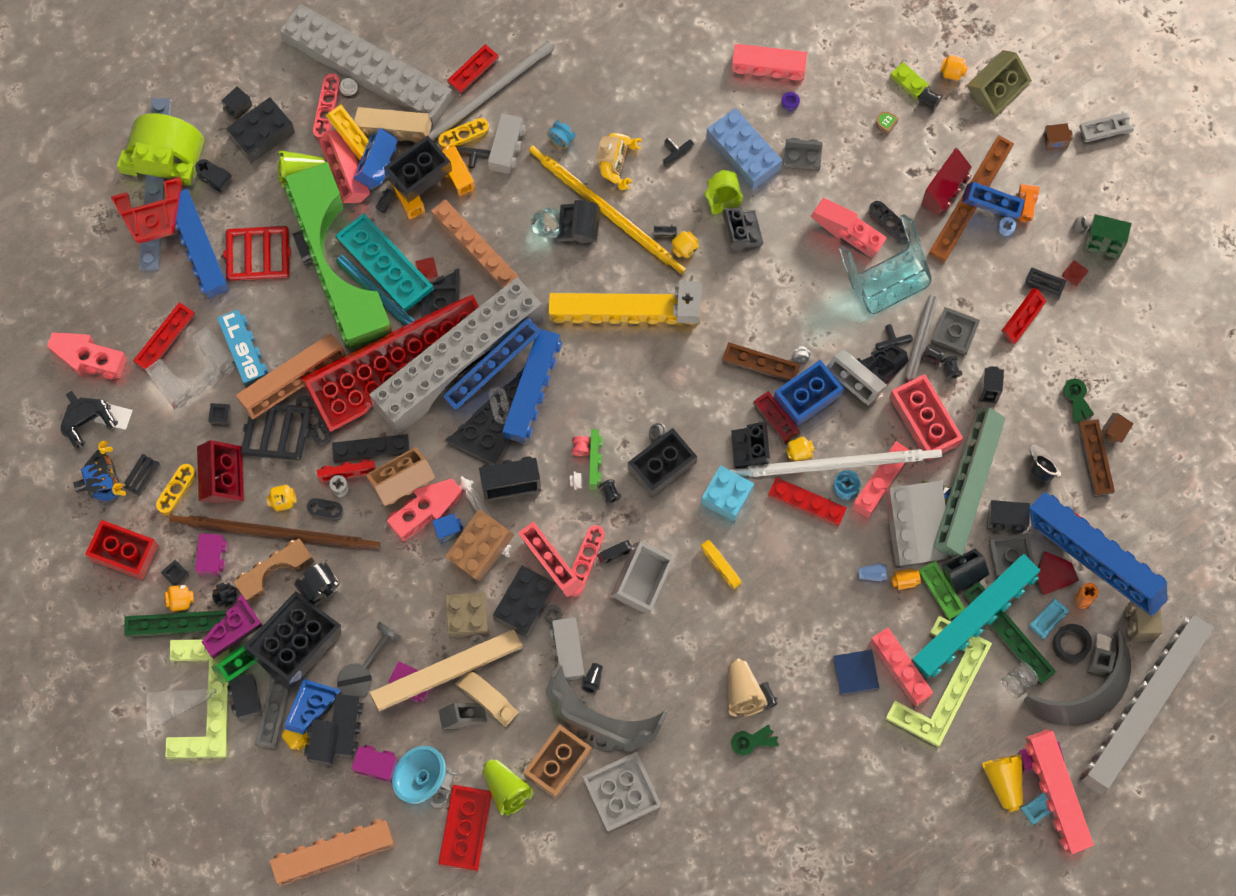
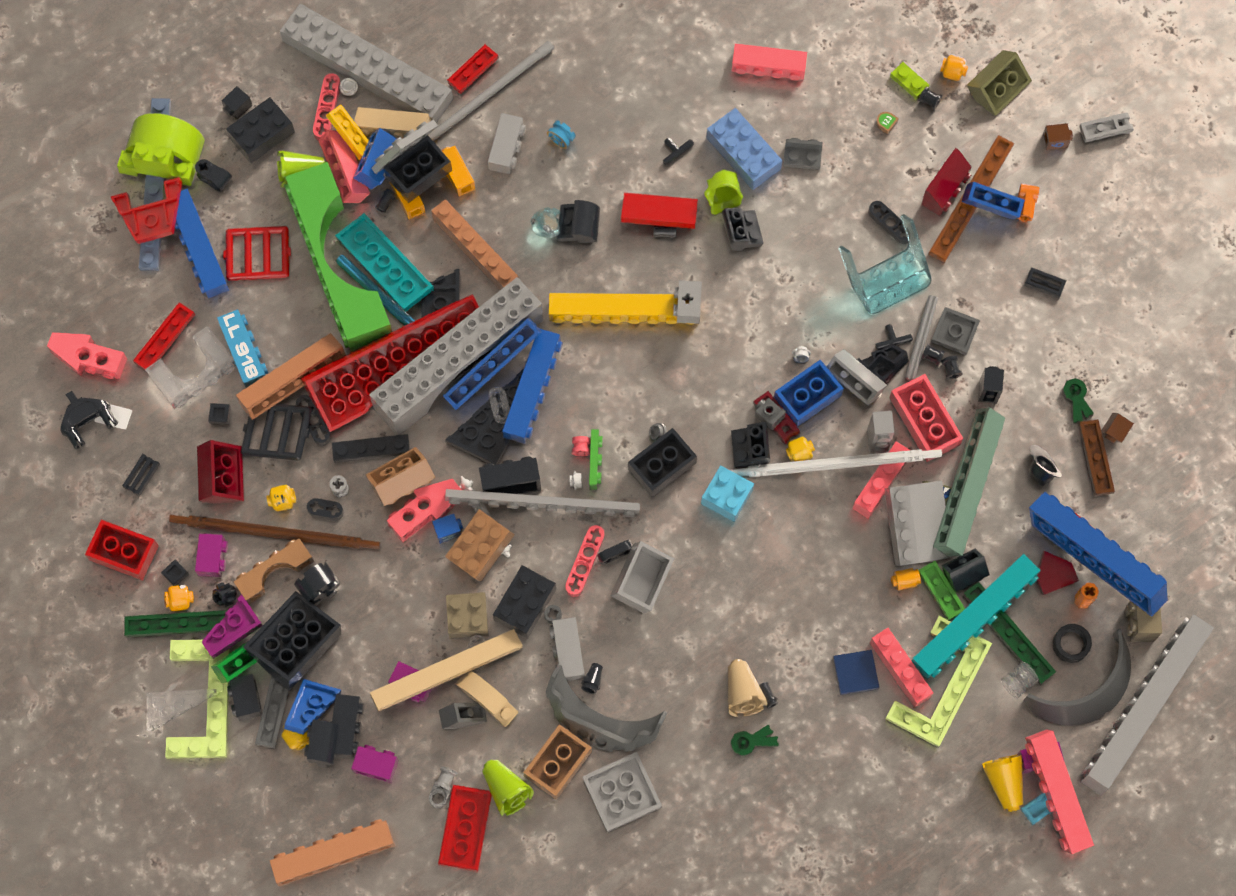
torso [73,441,126,502] -> none
yellow beam [156,464,196,515] -> none
black beam [292,230,313,265] -> none
red plate [317,459,376,483] -> none
dark grey piece [337,621,402,698] -> none
medium azure dish [392,746,446,804] -> none
clear red plate [415,257,438,279] -> none
yellow beam [438,118,489,149] -> none
black piece [456,146,491,169] -> none
coral brick [518,521,583,597] -> none
yellow axle [529,146,686,275] -> none
torso [596,133,642,190] -> none
black bush [598,479,622,504] -> none
yellow head [671,231,699,258] -> none
yellow beam [700,540,742,590] -> none
reddish brown plate [722,342,801,382] -> none
red plate [768,477,847,526] -> none
dark purple tile [781,92,800,111] -> none
coral brick [810,198,887,259] -> none
dark azure wheel [833,470,861,500] -> none
medium blue cone [859,563,887,582] -> none
black brick [988,500,1030,533] -> none
dark grey plate [989,534,1034,578] -> none
light blue bush [998,217,1016,236] -> none
red plate [1001,288,1047,344] -> none
medium azure tile [1028,598,1070,639] -> none
clear red plate [1062,260,1089,287] -> none
light grey hinge [1073,216,1089,232] -> none
dark green brick [1083,214,1132,258] -> none
dark grey slope [1088,634,1116,676] -> none
none -> light grey plate [371,120,438,174]
none -> light grey plate [445,489,640,517]
none -> red tile [621,193,698,229]
none -> dark grey brick [755,398,786,431]
none -> light grey brick [867,411,894,454]

